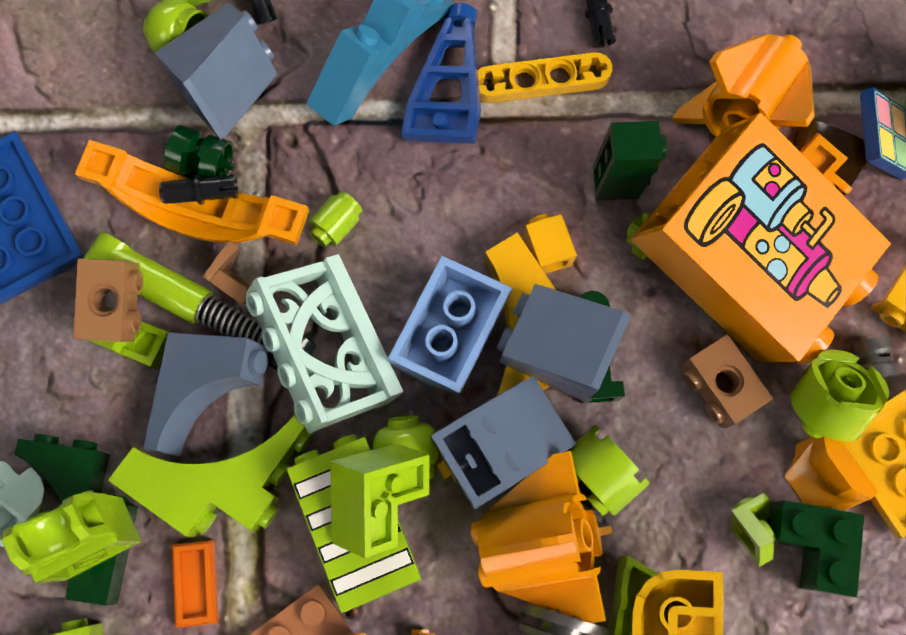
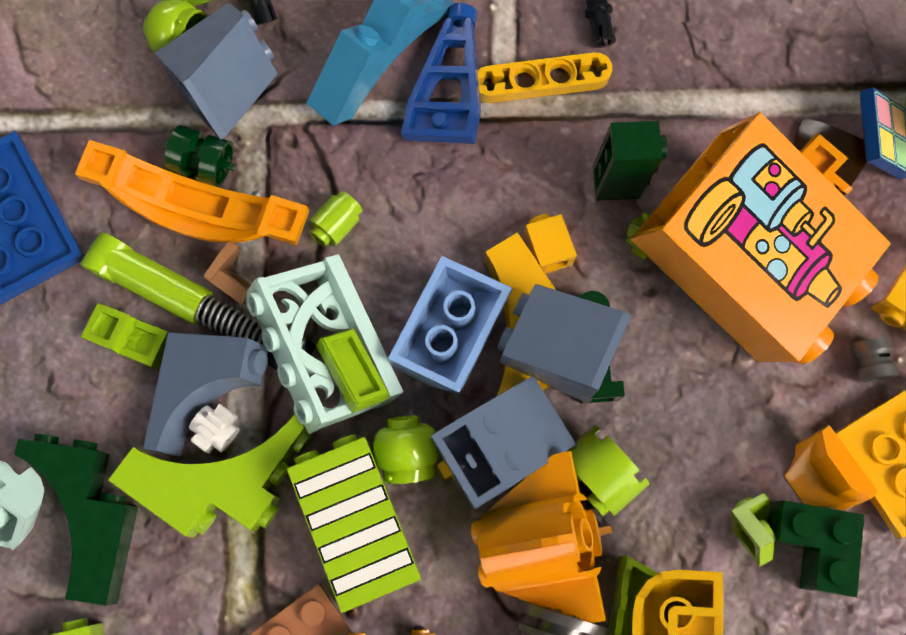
lime brick [1,490,142,583] -> none
medium nougat brick [73,259,143,342] -> none
black axle [159,174,239,205] -> none
orange tile [172,541,219,628] -> none
lime panel [330,444,429,558] -> none
light orange brick [672,34,815,136] -> none
medium nougat brick [681,334,773,429] -> none
lime brick [790,349,889,442] -> none
none -> white gear [189,404,240,454]
none -> lime tile [316,328,390,413]

